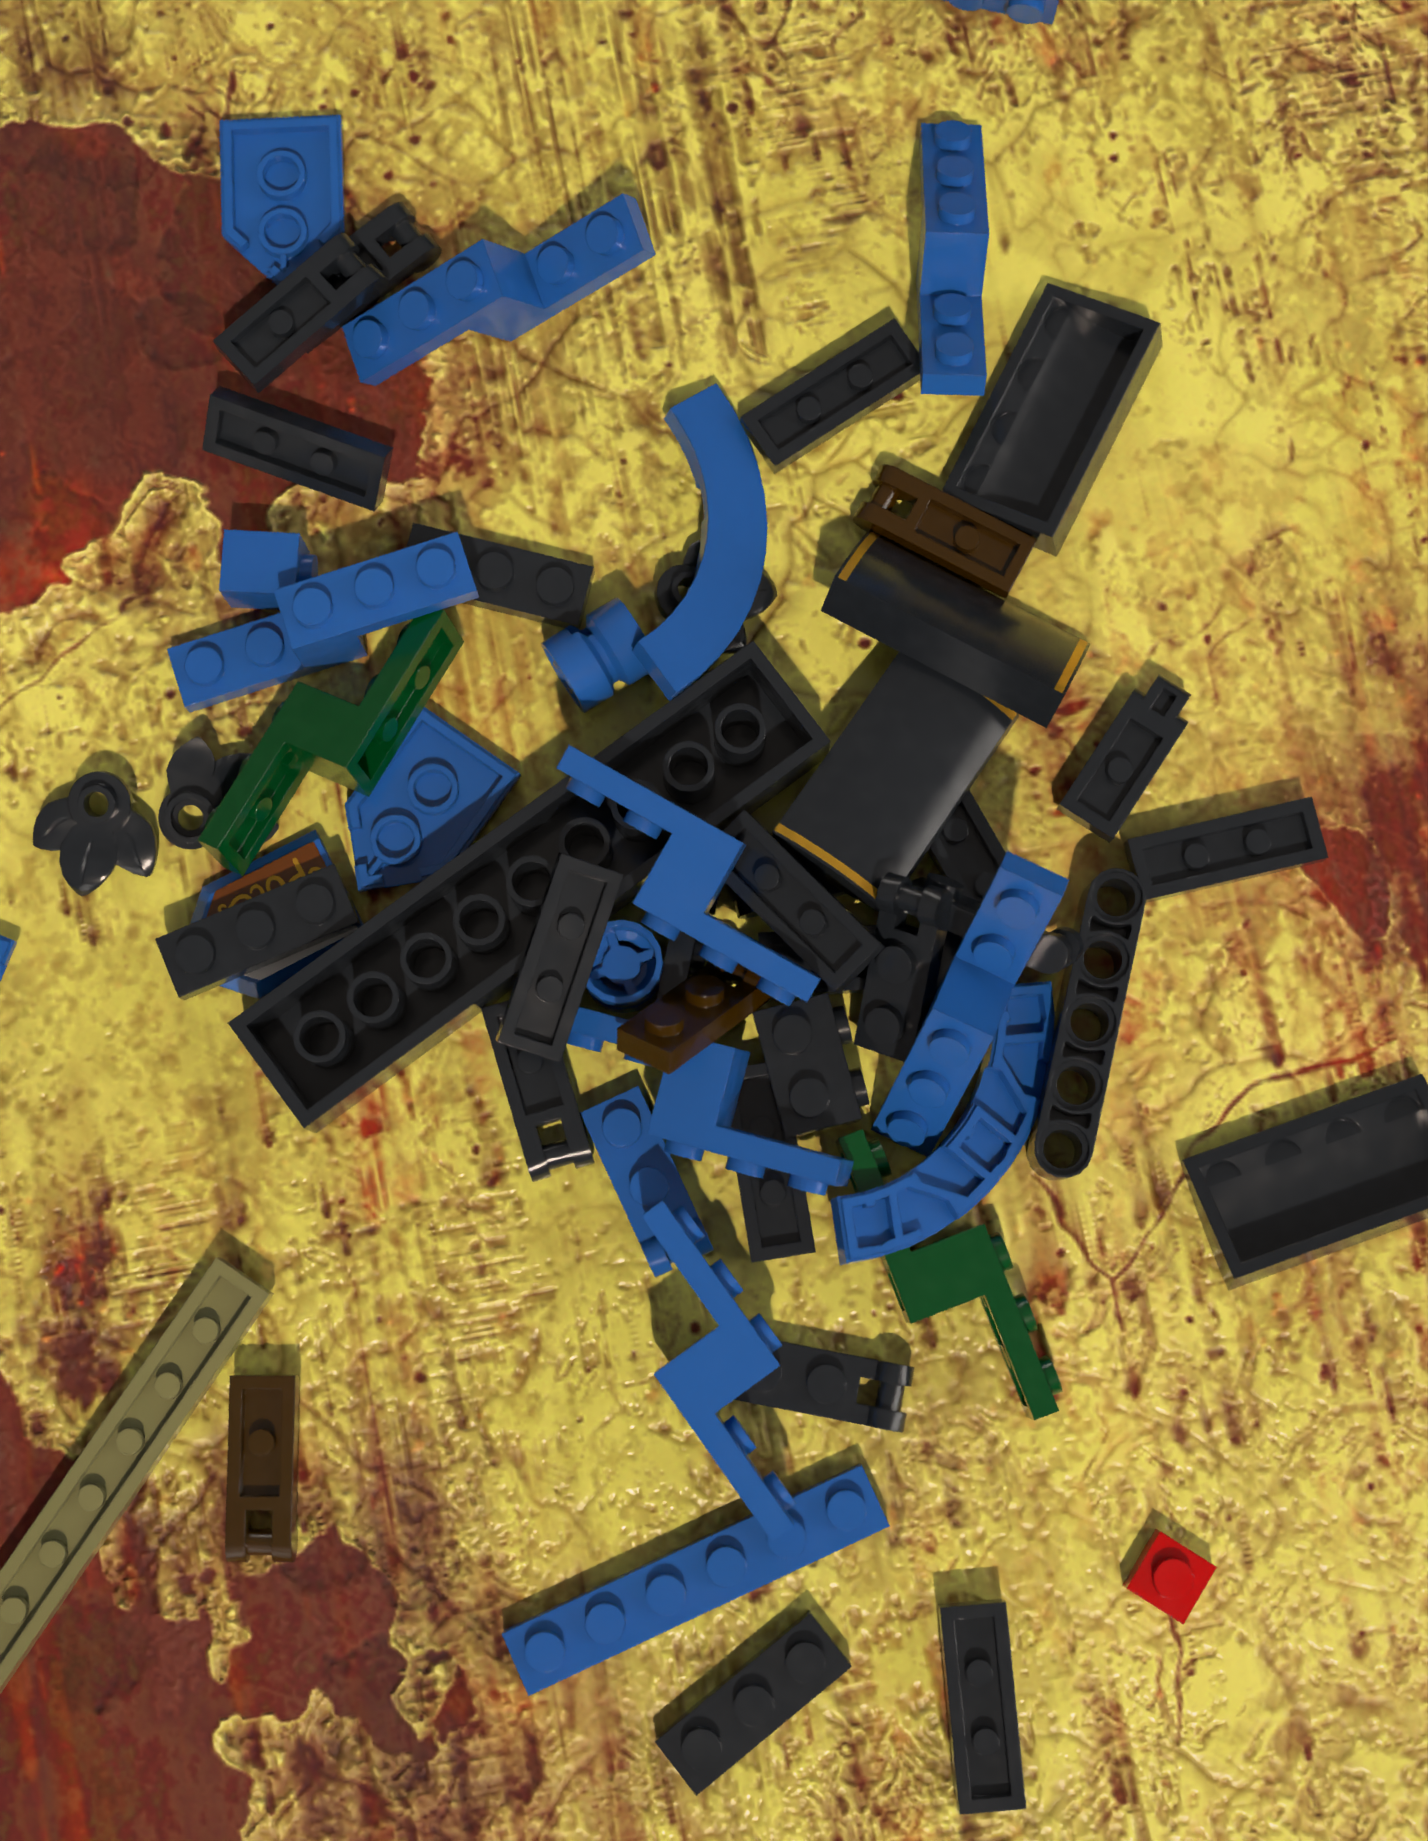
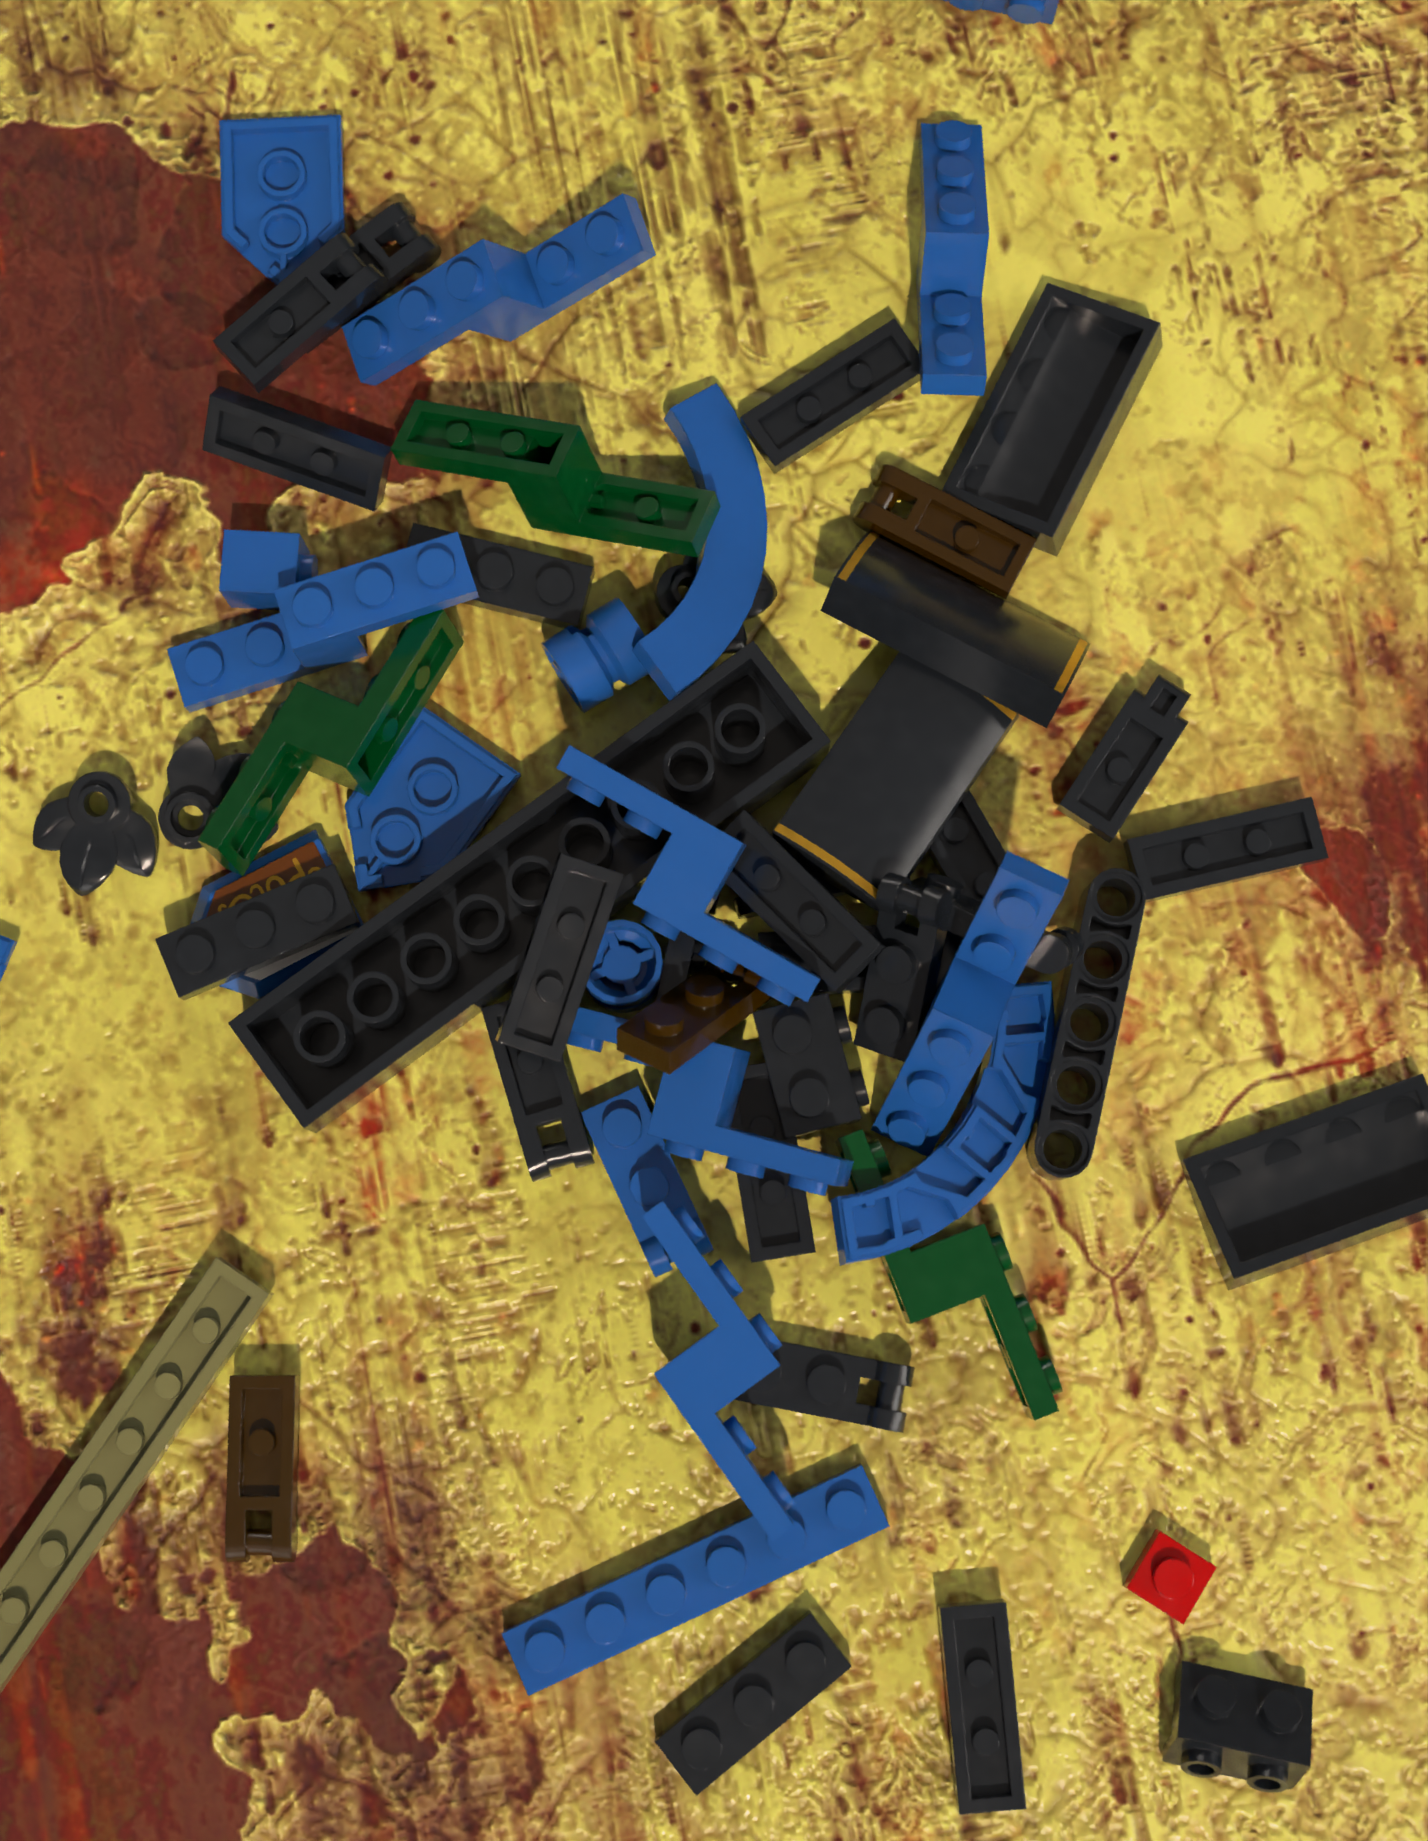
none -> dark green bracket [391,399,721,557]
none -> black bracket [1162,1660,1313,1793]

